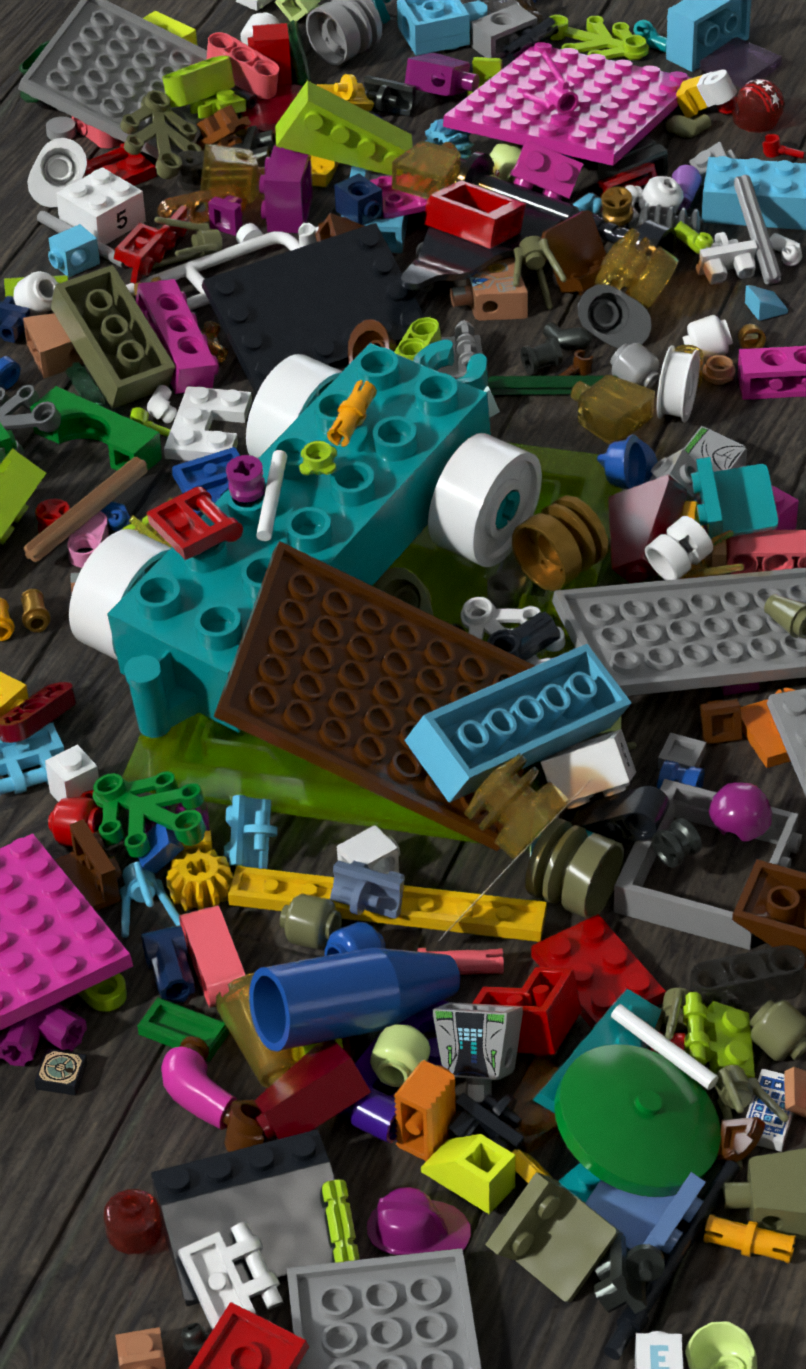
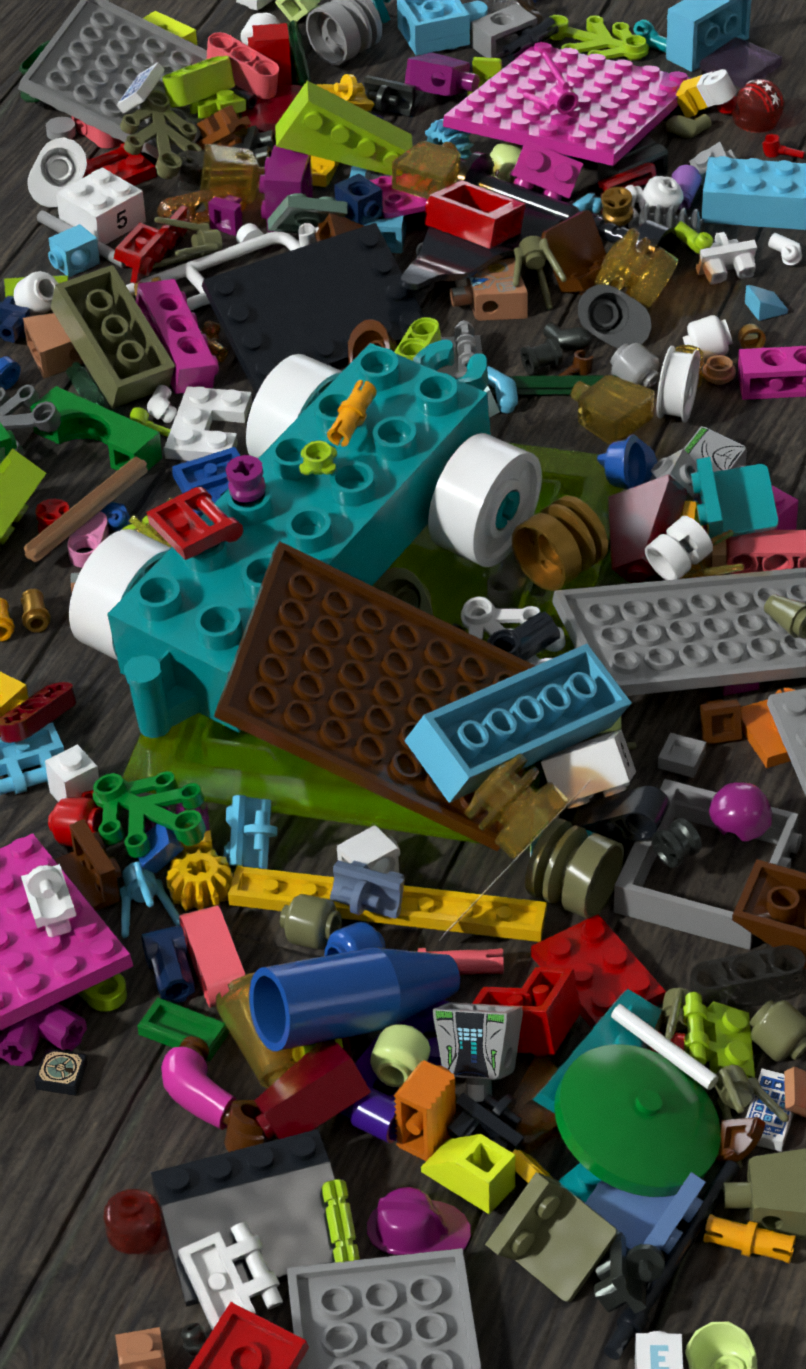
white bar [256,450,287,541] -> none
blue wheel [657,760,705,789] -> none
light grey axle [734,175,781,285] -> none
none -> white hips [21,864,76,937]
none -> white tile [116,62,164,113]
none -> sand green plate [268,193,347,234]
none -> medium azure arm [487,366,518,414]

